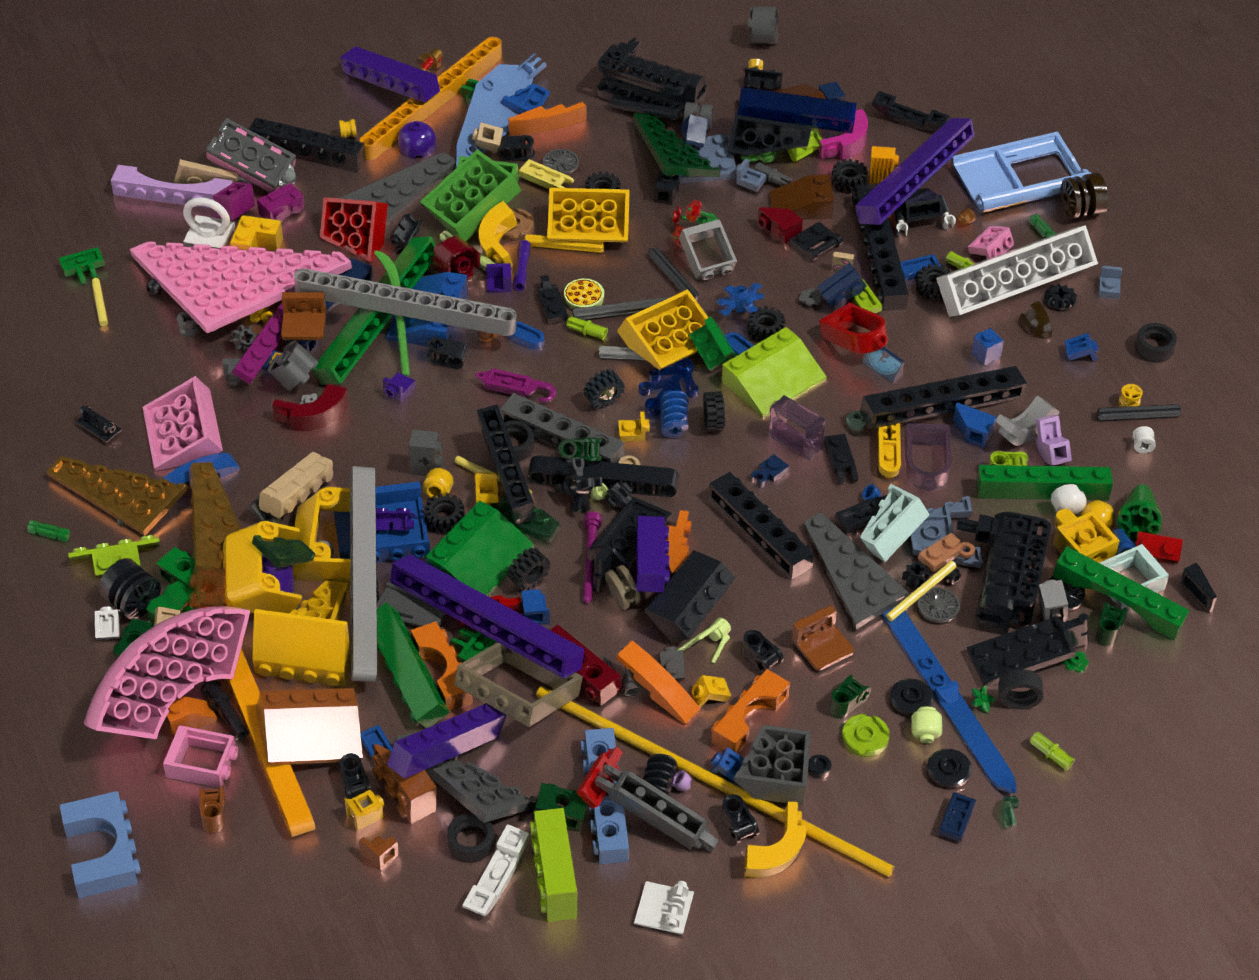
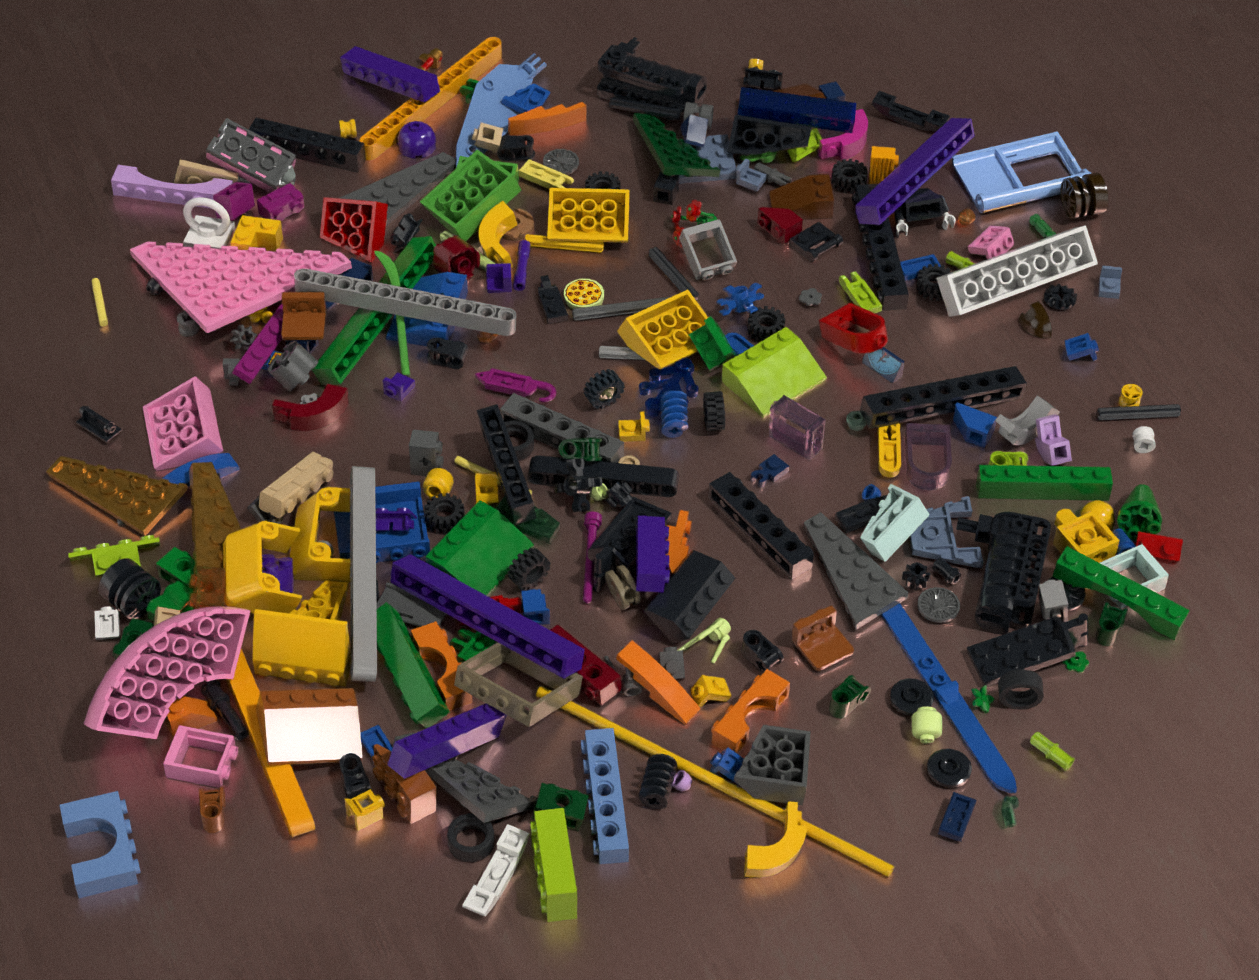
green axle [27,520,71,542] -> none
green hinge [59,247,105,285] -> none
clear green wing [252,535,315,568] -> none
dark orange panel [359,836,399,870] -> none
blue tile [507,321,544,349] -> none
lime axle [566,316,608,341] -> none
red hinge [576,746,623,809] -> none
dark grey hinge [594,764,719,852] -> none
white hinge [634,881,694,935] -> none
black piece [721,794,759,844] -> none
dark grey brick [748,6,778,44] -> none
black tile [808,754,832,779] -> none
dark blue brick [817,262,867,311] -> none
black hinge [824,434,858,484] -> none
tan tile [832,252,854,272] -> none
lime tile [842,714,889,757] -> none
light yellow bar [886,561,957,622] -> none
nougat hinge [918,533,975,573] -> none
blue brick [971,328,1004,366] -> none
white hair [1051,484,1087,516] -> none
black tyre [1135,323,1177,362] -> none
black slope [1180,563,1217,613] -> none

